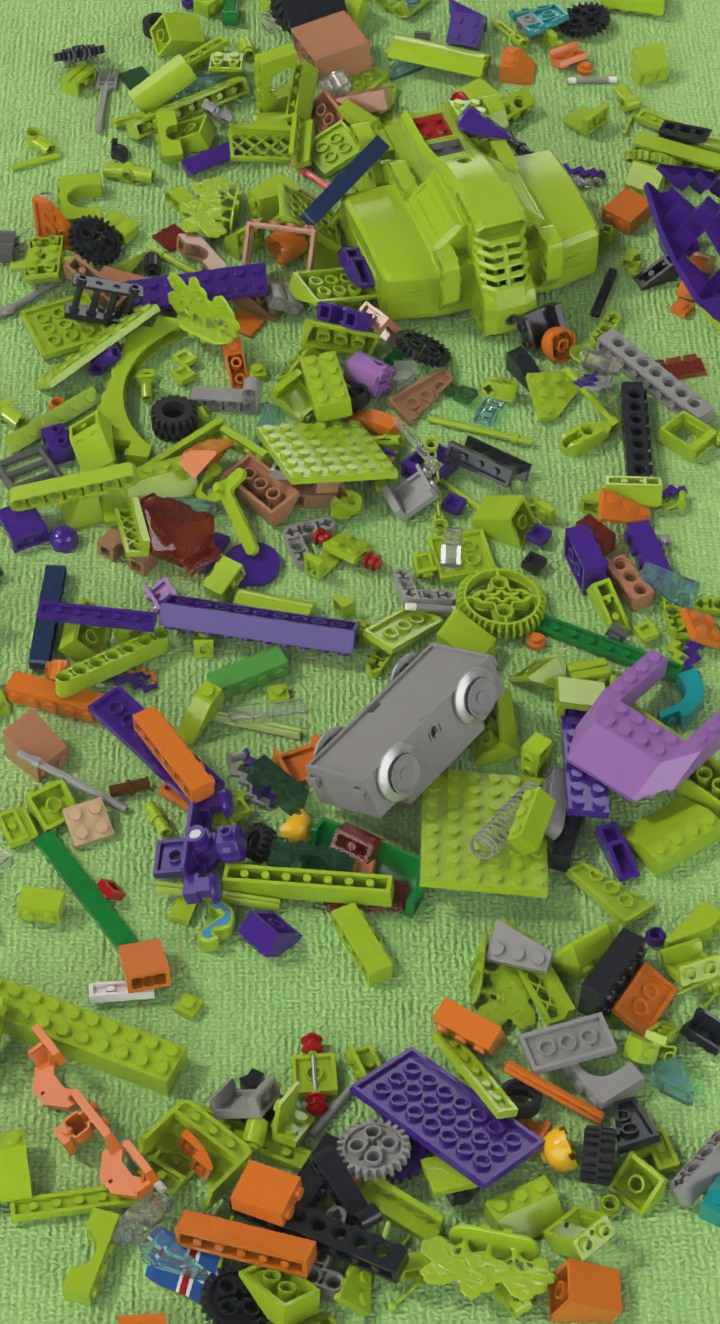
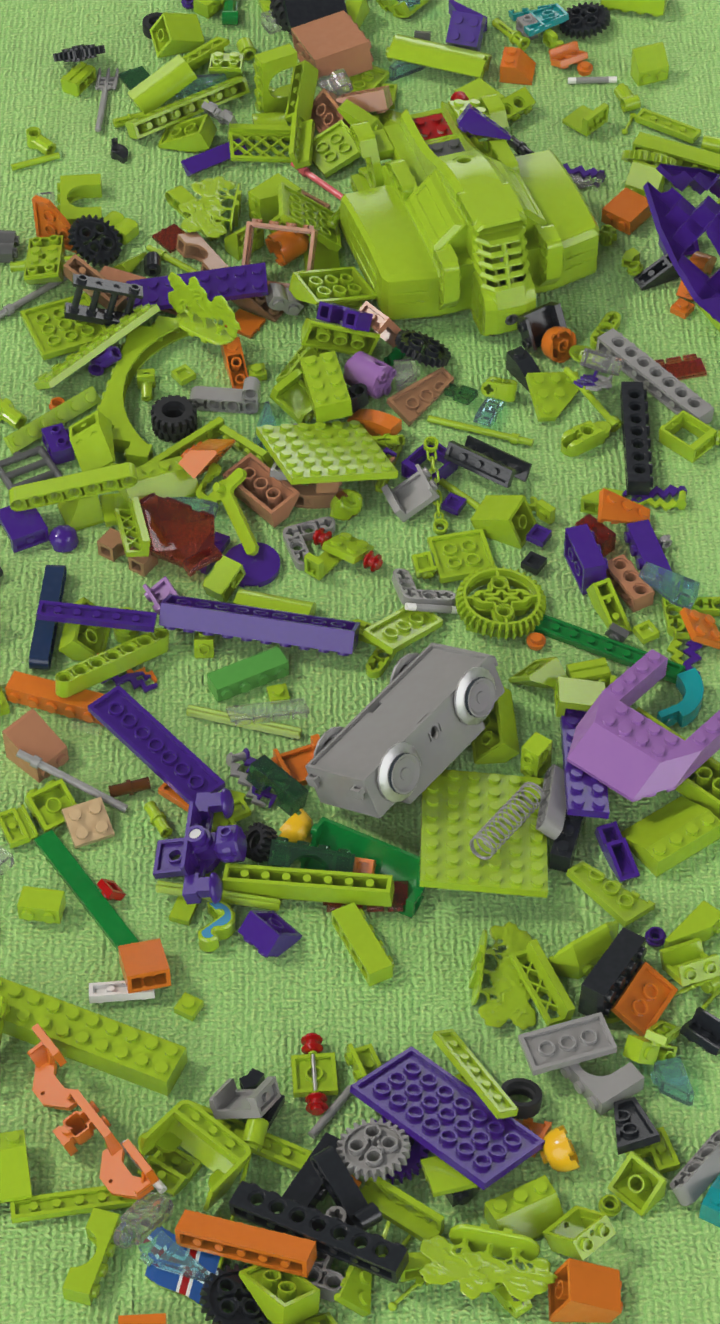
orange piece [44,660,71,680] -> none
lime piece [102,161,155,184] -> none
orange brick [132,705,216,804] -> none
lime arch [152,110,183,165] -> none
lime plate [172,348,197,367] -> none
lime slope [176,680,225,746] -> none
orange slope [177,1129,213,1182] -> none
lime plate [196,405,212,422] -> none
orange brick [230,1160,304,1227] -> none
lime bracket [270,1081,316,1149] -> none
dark blue beam [299,135,390,226] -> none
clear red brick [330,822,383,864] -> none
lime slope [332,594,356,620] -> none
dark purple slope [338,247,375,288] -> none
clear piece [392,416,441,473] -> none
orange slope [432,997,508,1056] -> none
lime slope [436,609,498,656] -> none
clear slope [441,527,464,570] -> none
light grey wing [485,919,554,975] -> none
orange axle [503,1060,605,1124] -> none
lime brick [507,787,556,855] -> none
black tyre [580,1125,617,1186] -> none
black axle [590,268,617,318] -> none
lime slope [605,475,663,507] -> none
black slope [659,120,712,145] -> none

